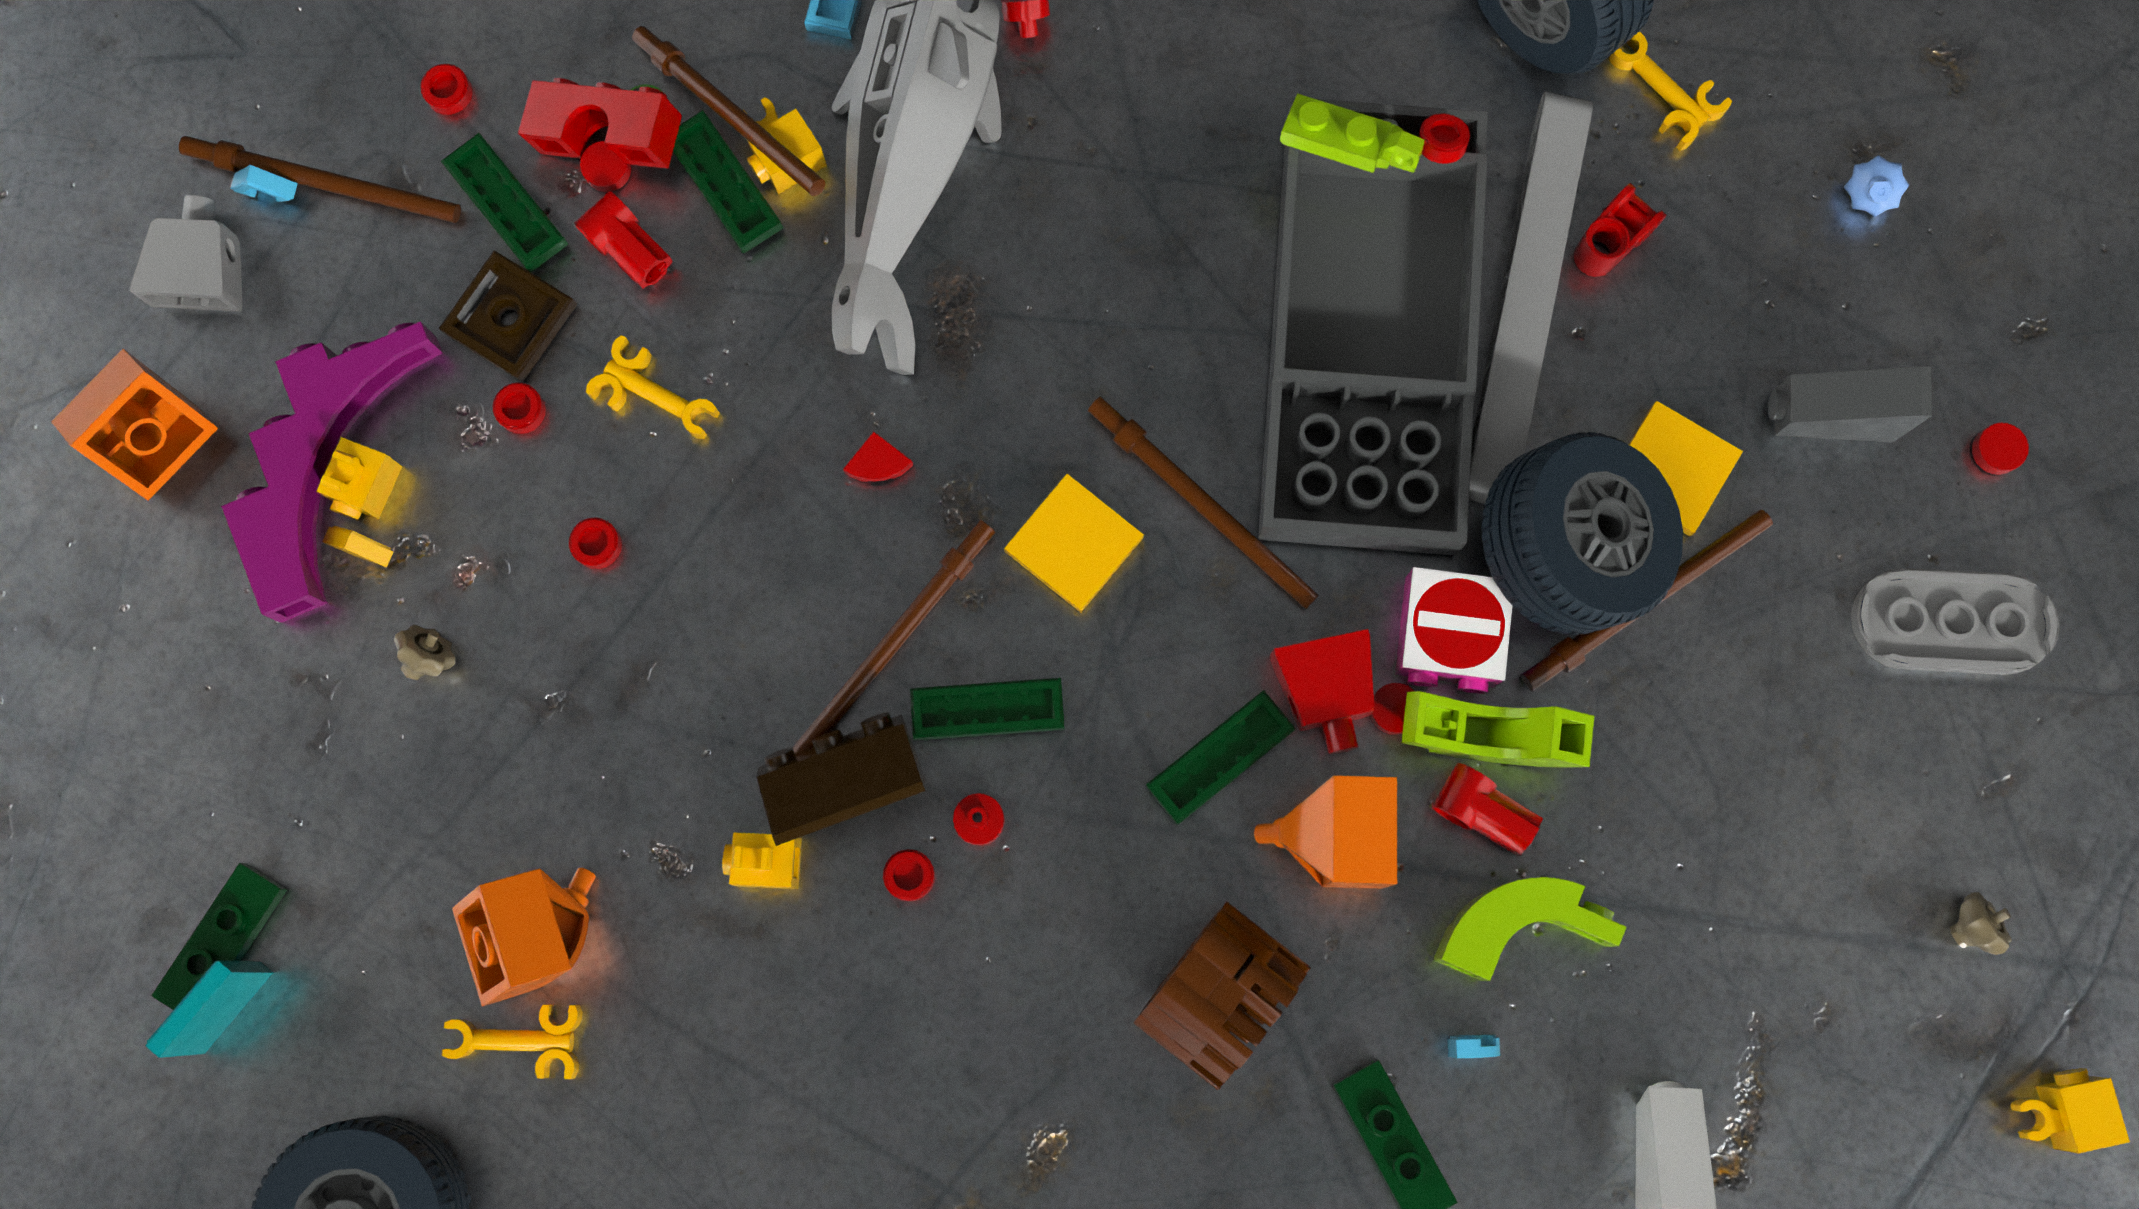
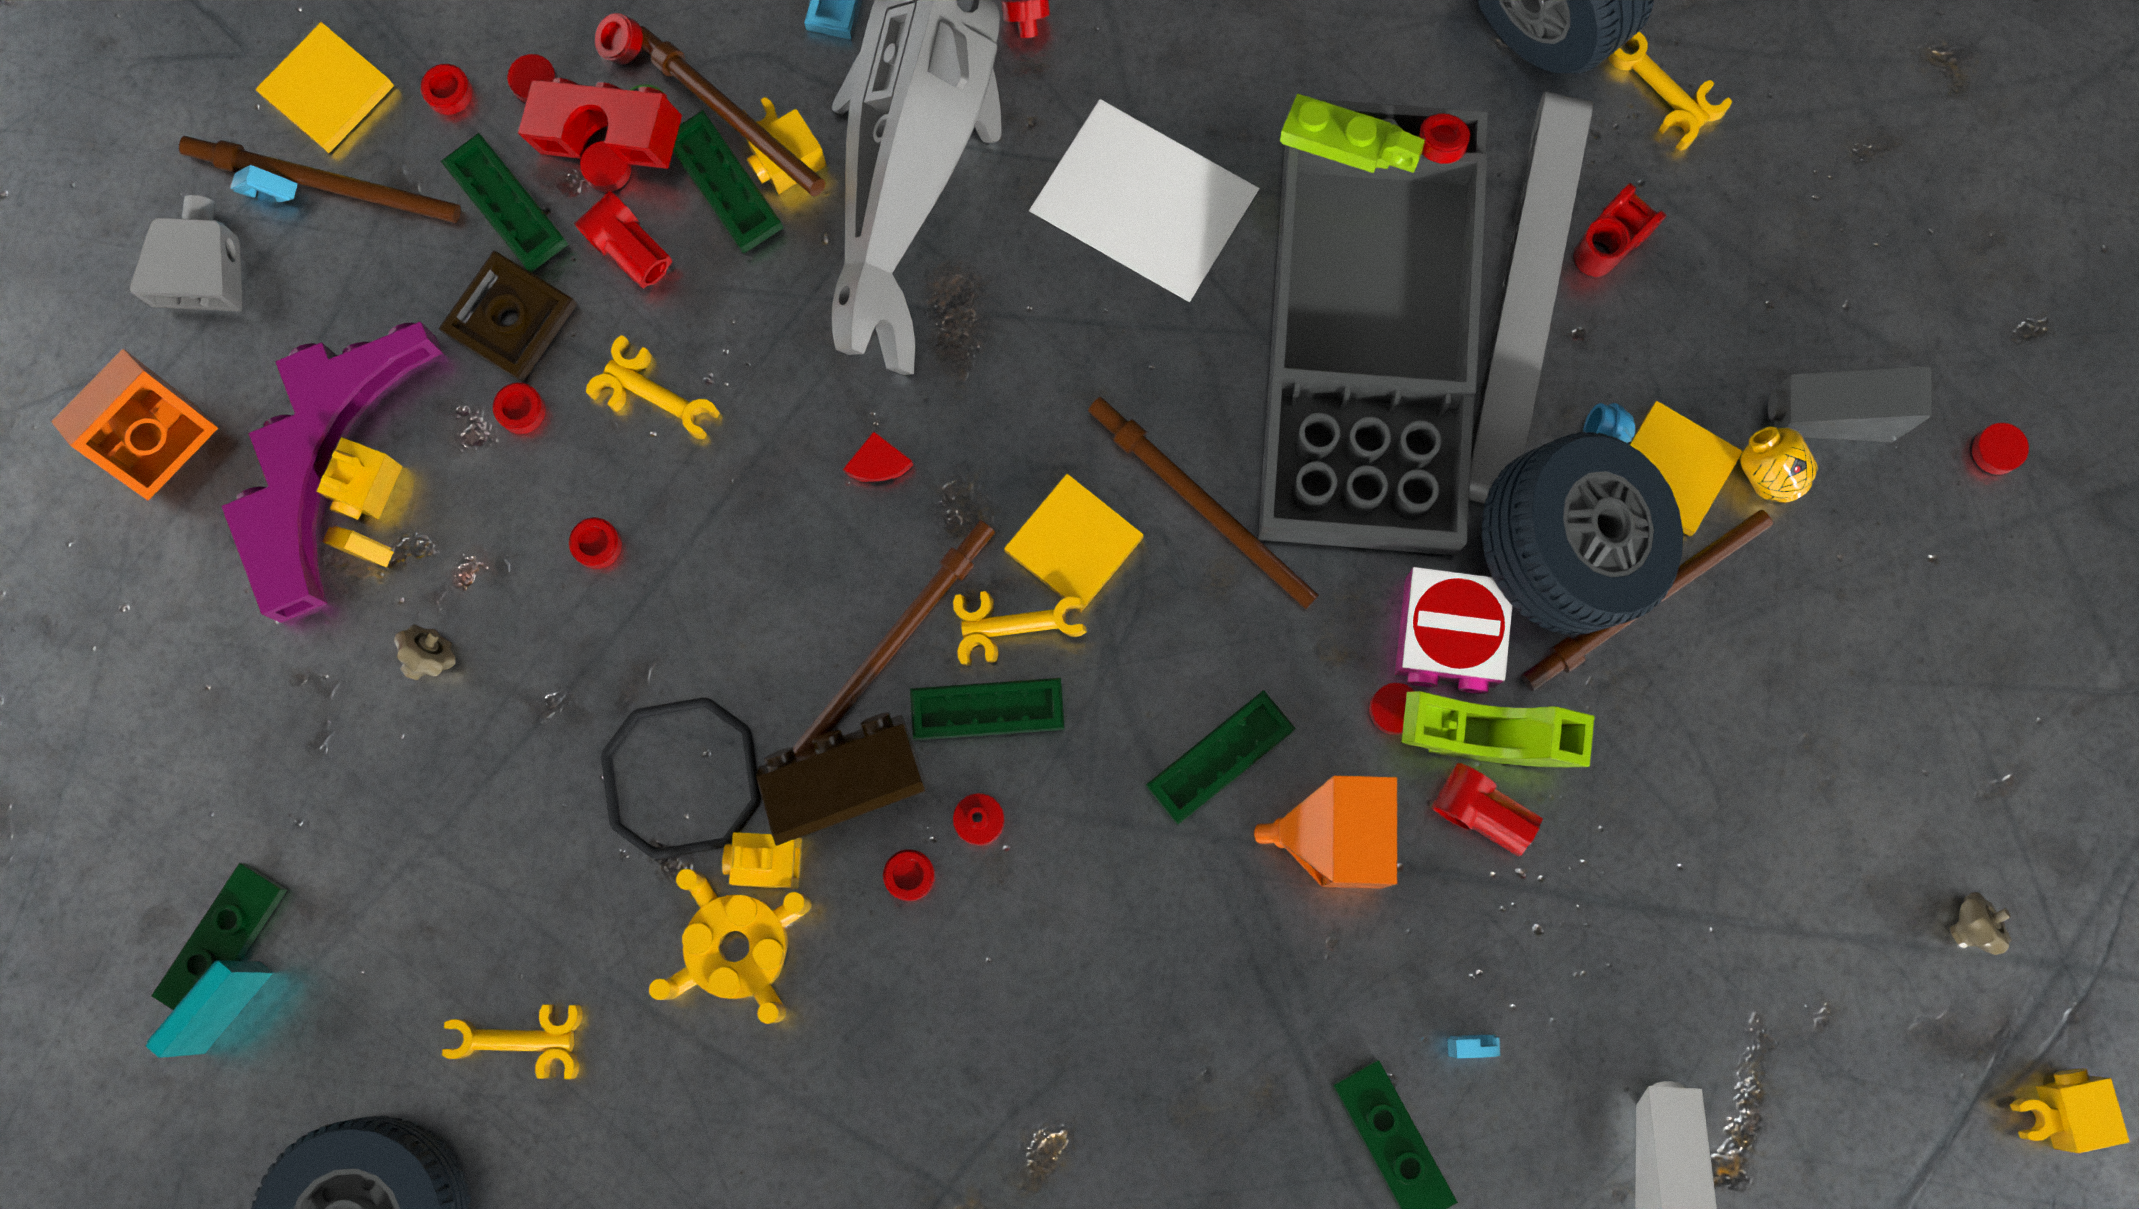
orange piece [452,868,596,1007] -> none
reddish brown piece [1133,901,1311,1090] -> none
red torso [1270,629,1374,754] -> none
lime arch [1433,877,1626,981] -> none
light blue piece [1844,155,1909,217] -> none
light grey tile [1851,568,2060,675] -> none
none -> yellow tile [255,22,394,153]
none -> red tile [507,54,558,104]
none -> red tile [595,13,643,65]
none -> black piece [601,697,761,859]
none -> yellow plate [649,869,811,1024]
none -> yellow bar [953,591,1087,666]
none -> white sticker [1029,99,1260,302]
none -> dark azure plate [1583,403,1635,444]
none -> yellow head [1740,427,1818,503]

